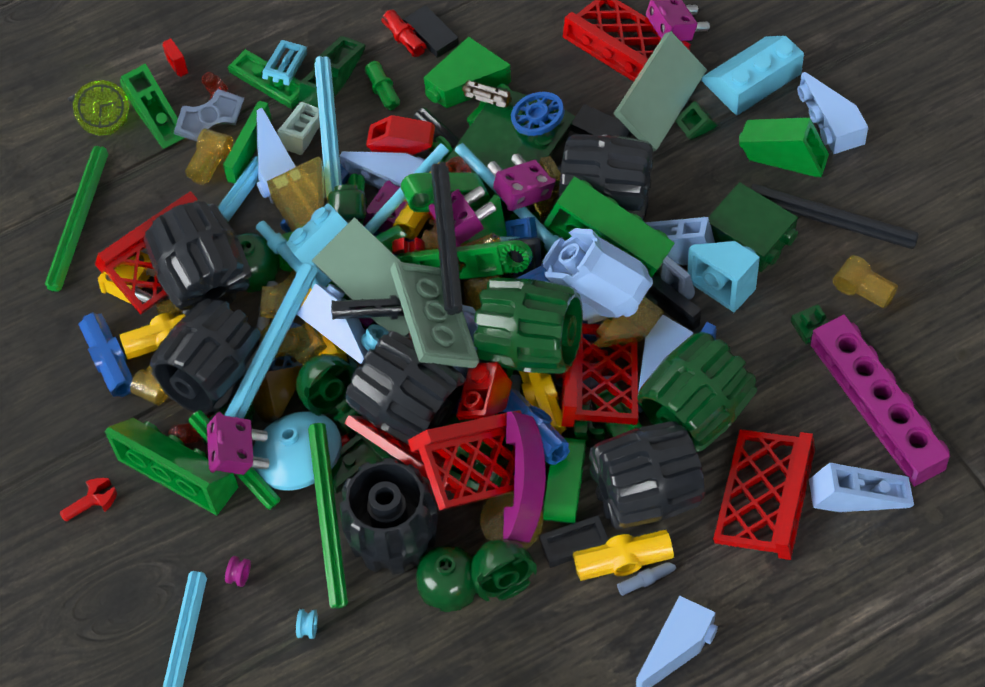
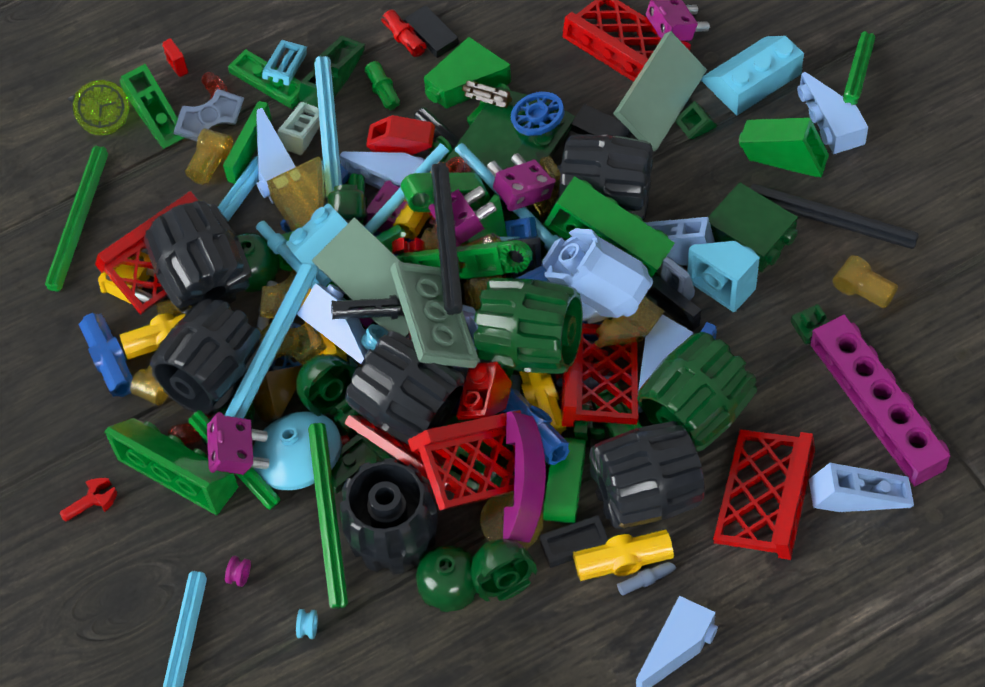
none -> green axle [843,31,875,105]

